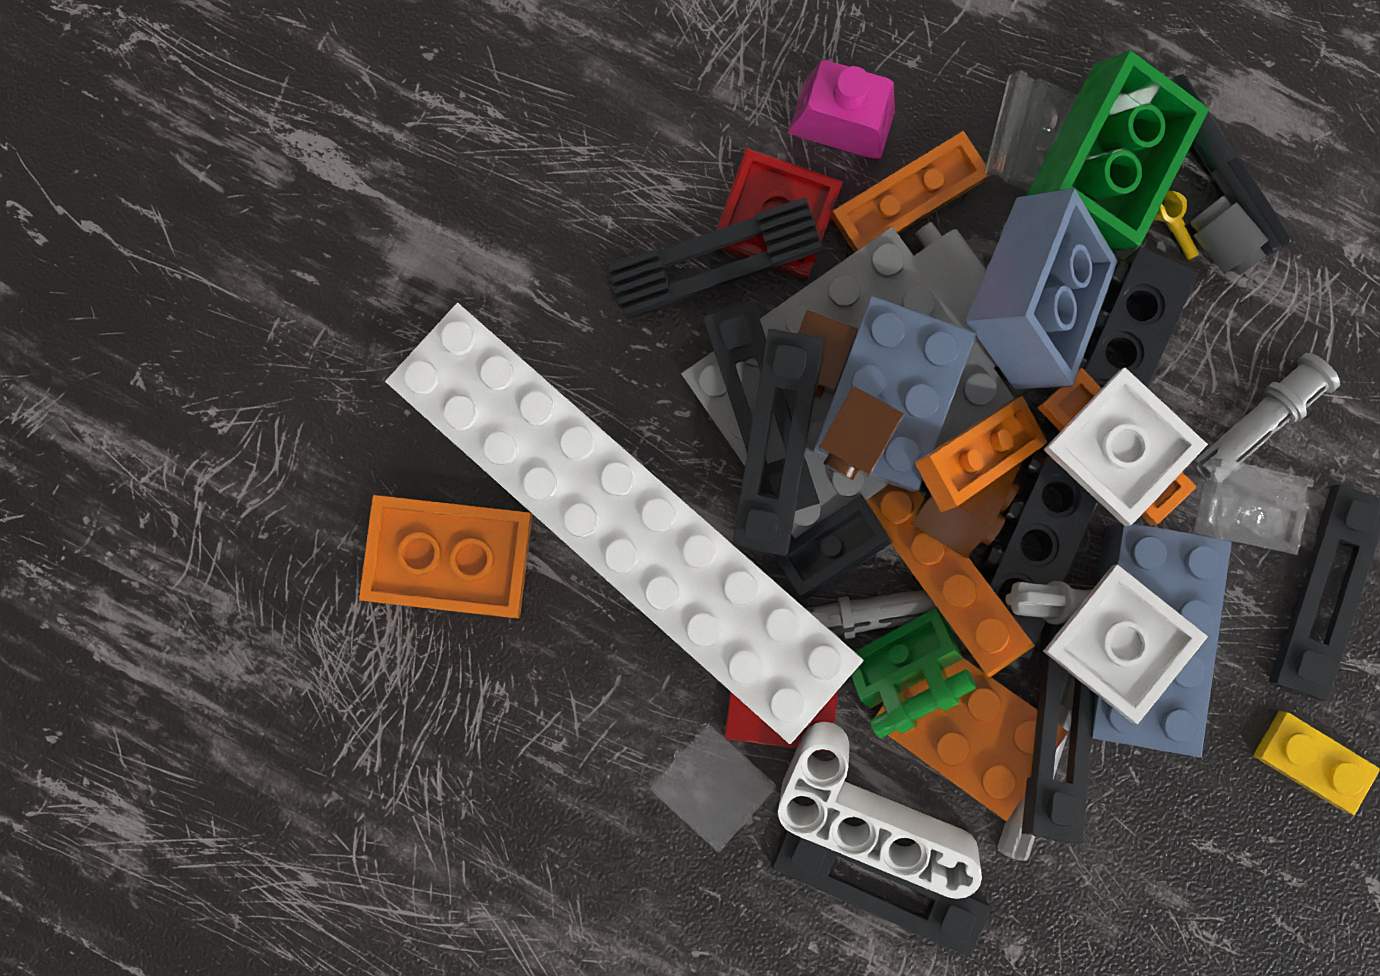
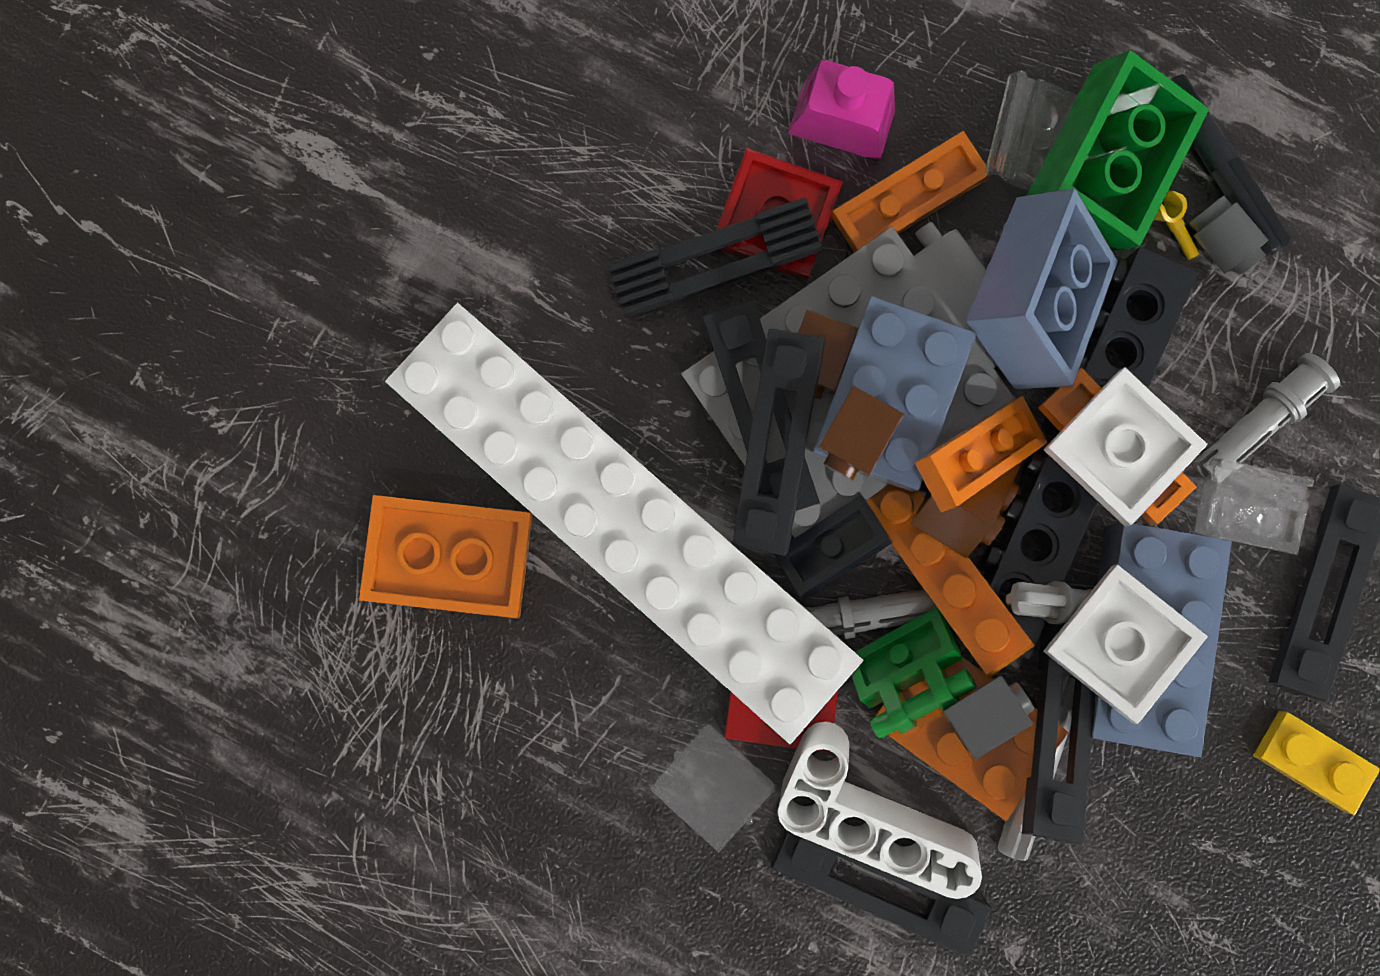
none -> dark grey brick [943,676,1034,761]

